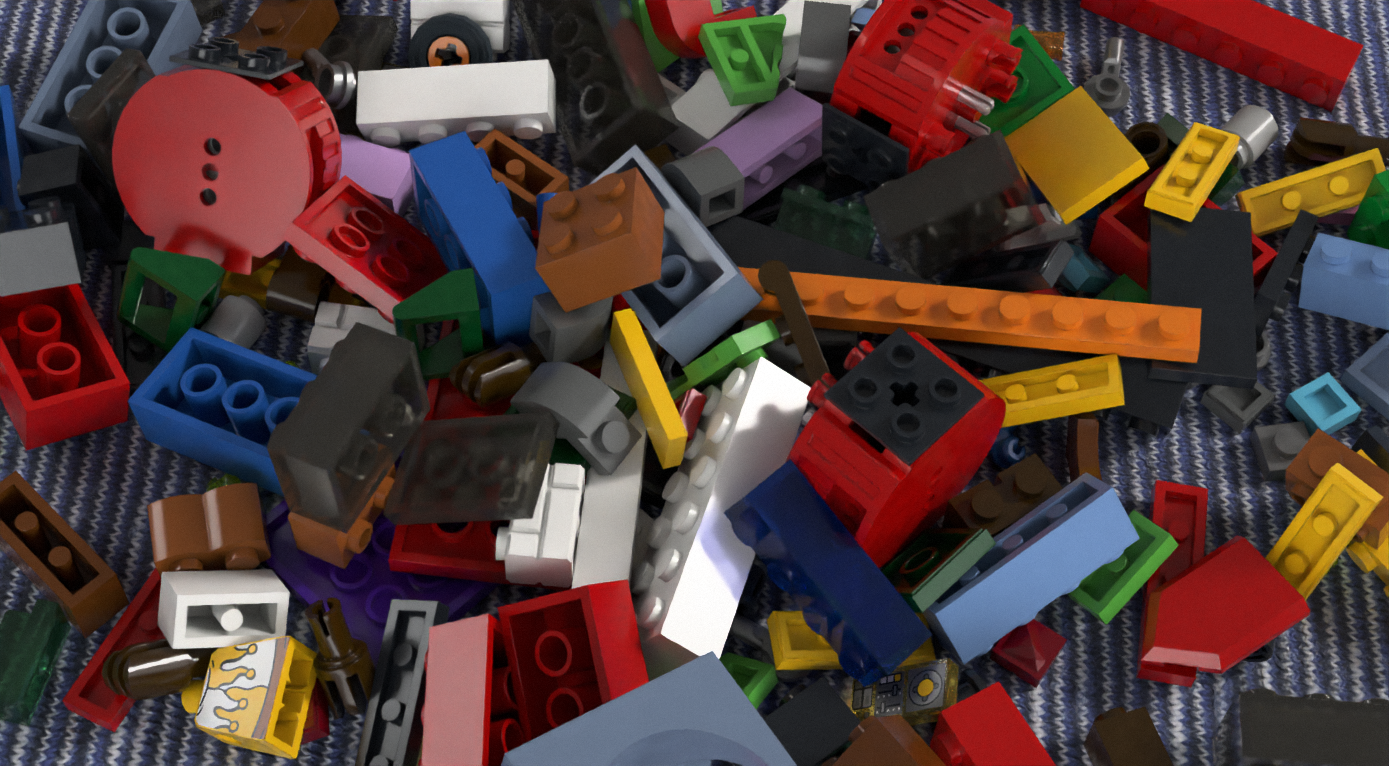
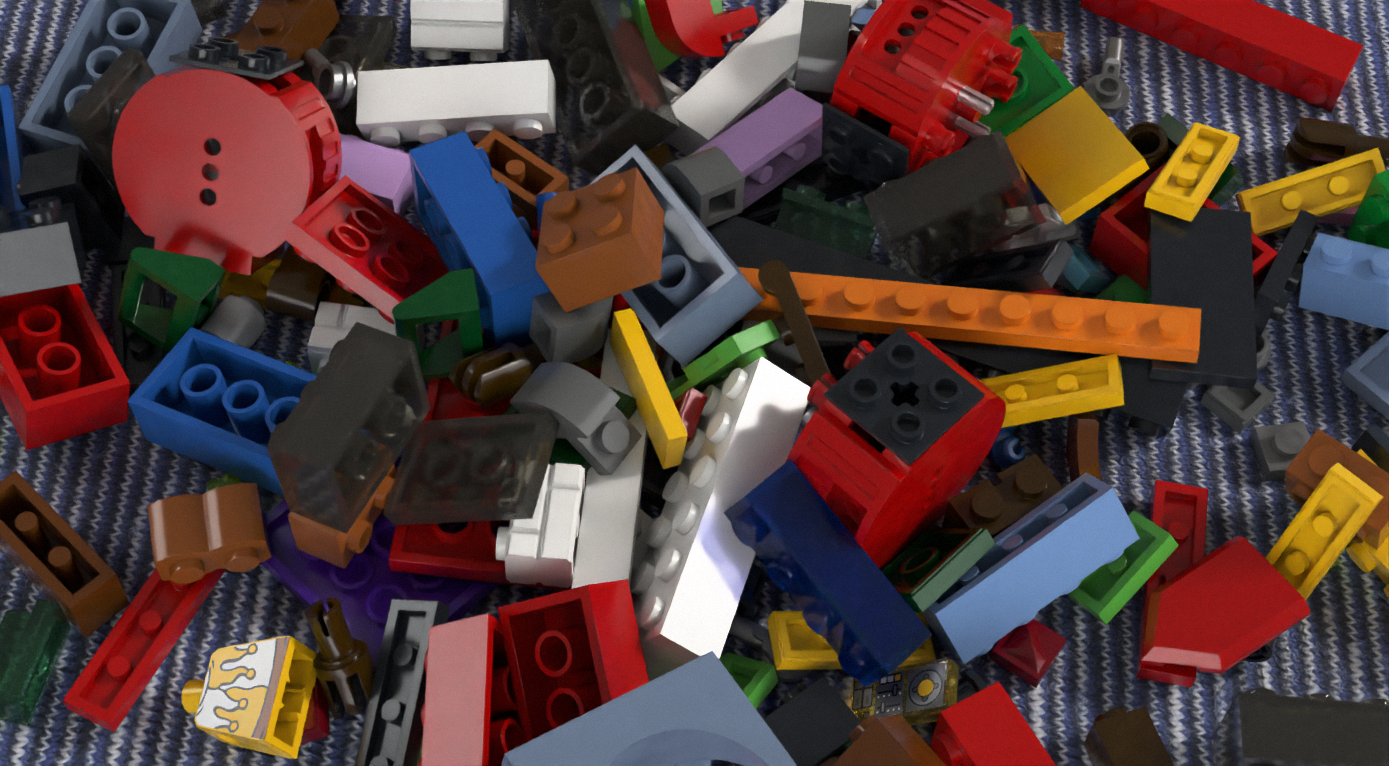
dark brown arm [102,638,223,700] -> none
white brick [157,569,290,649] -> none
black bush [408,13,493,68] -> none
bright green wing [698,14,786,106] -> none
light grey brick [1220,105,1279,170] -> none
medium azure plate [1284,372,1362,436] -> none

